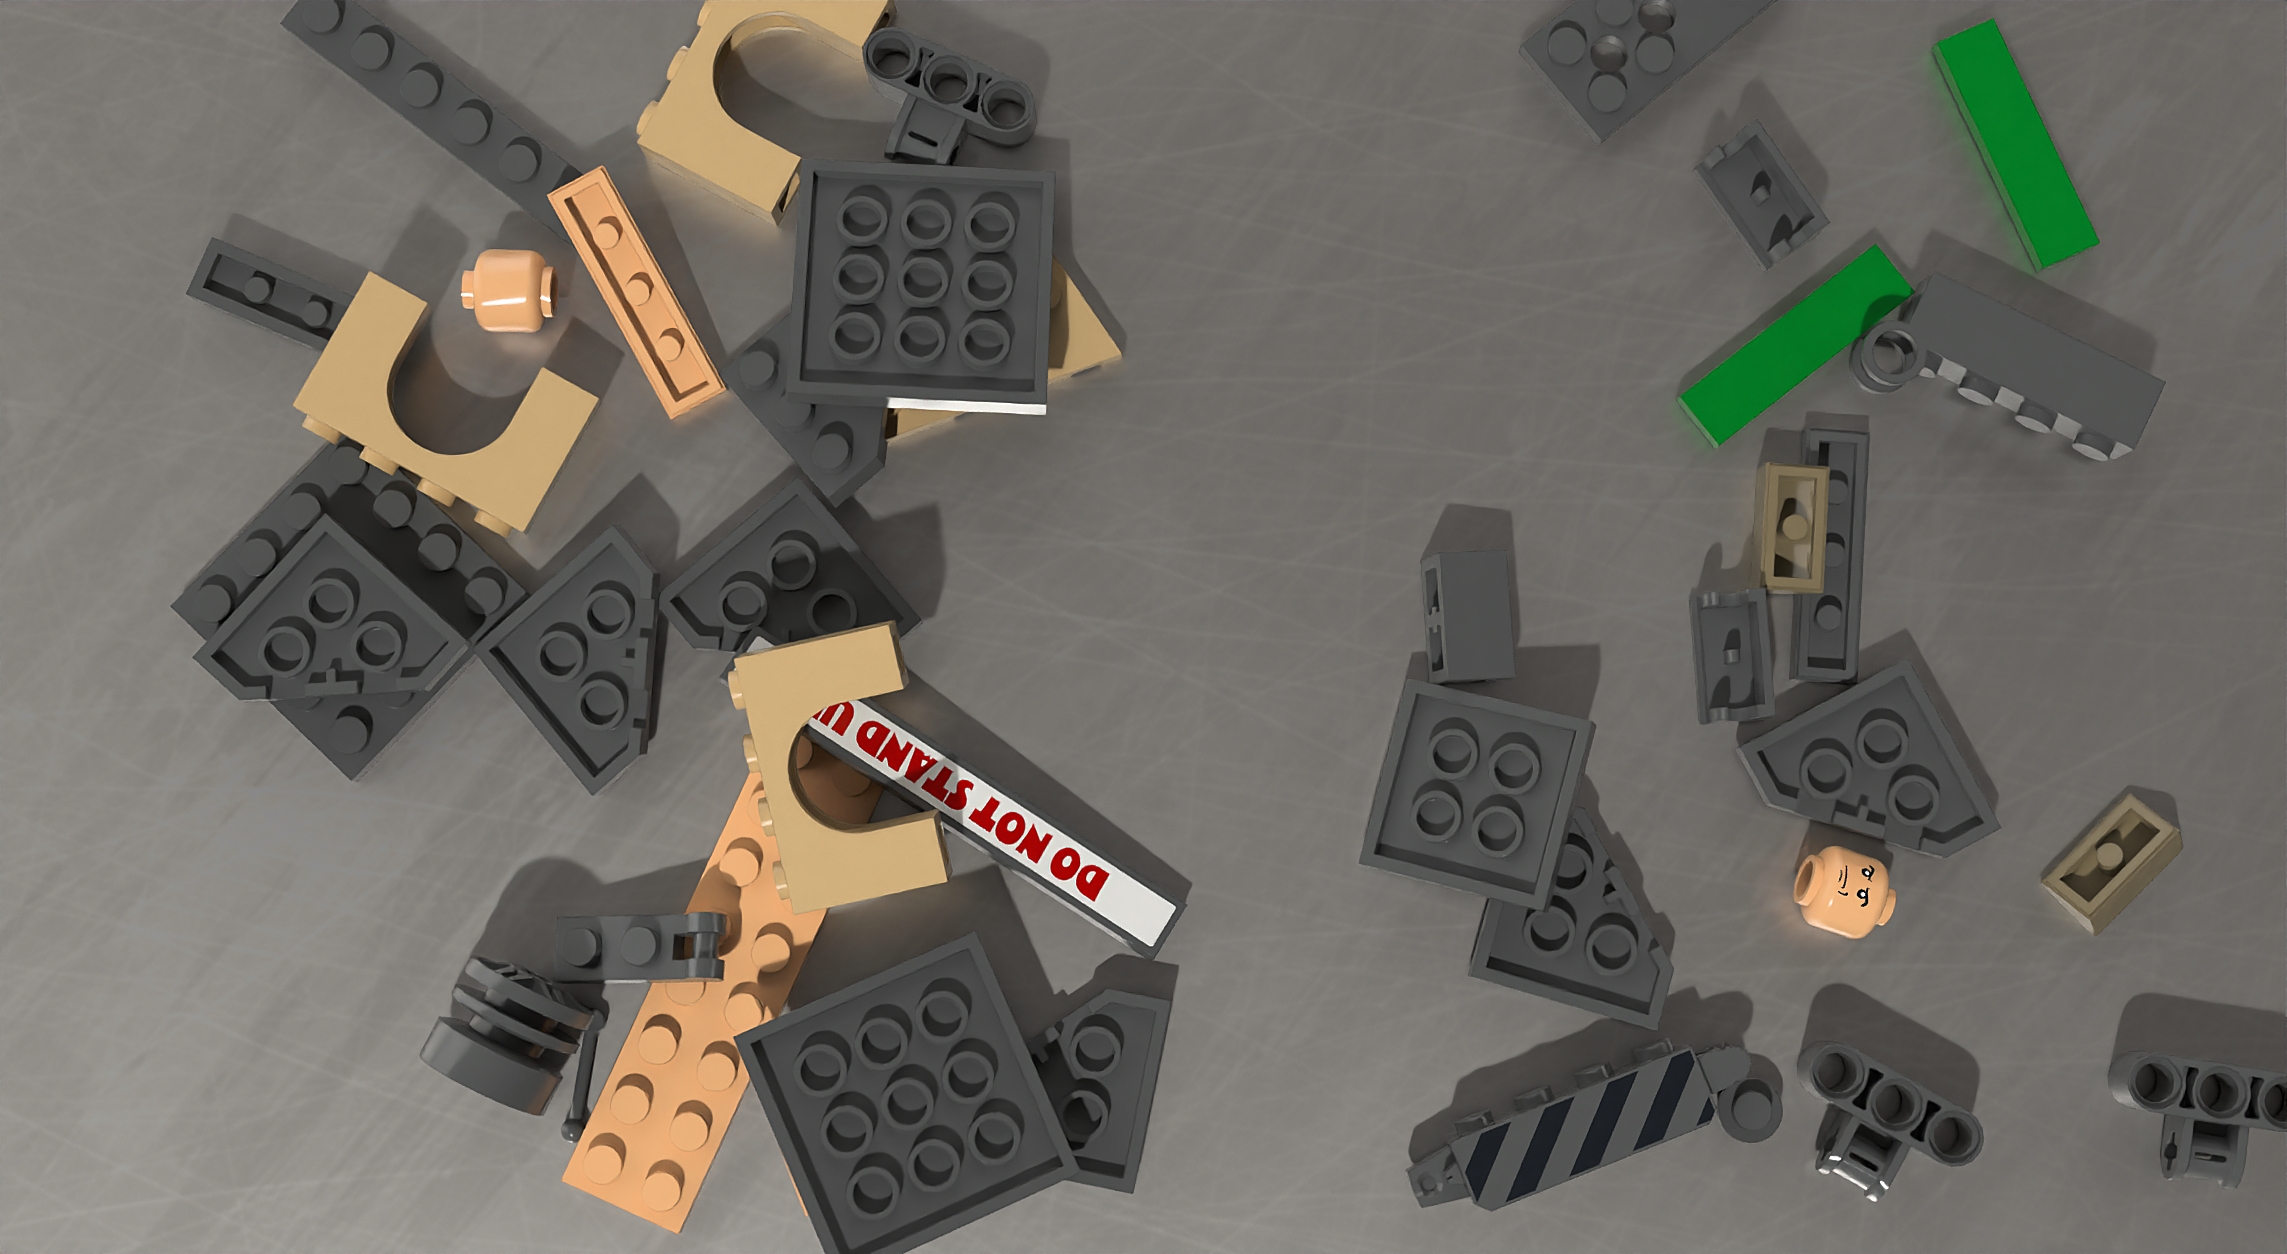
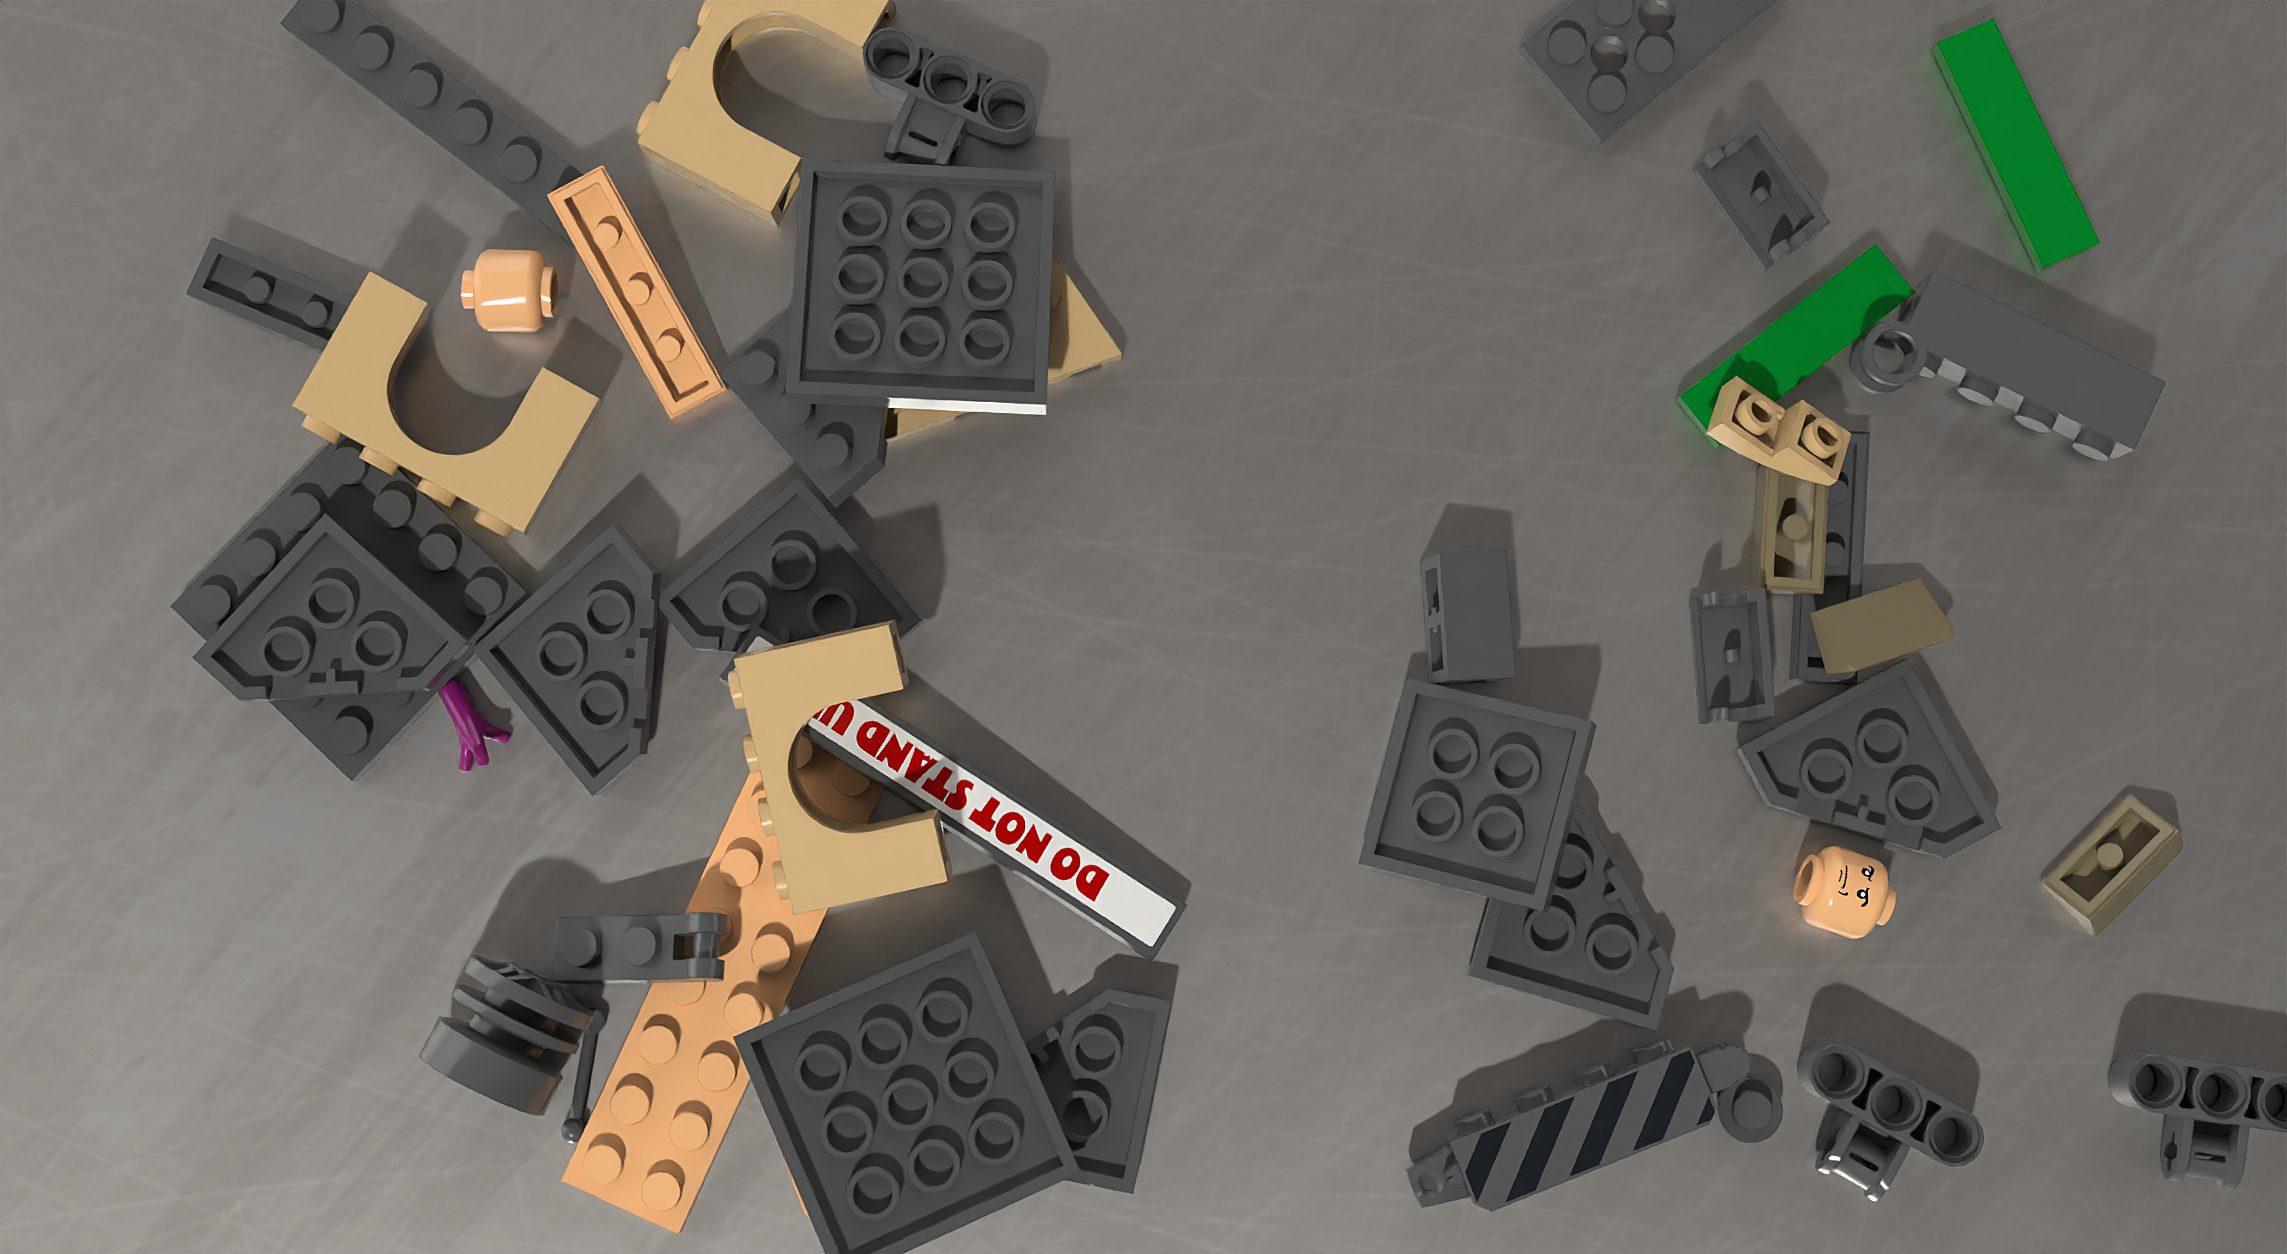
none -> magenta bar [439,679,510,772]
none -> tan slope [1706,376,1851,486]
none -> dark tan slope [1810,578,1955,674]

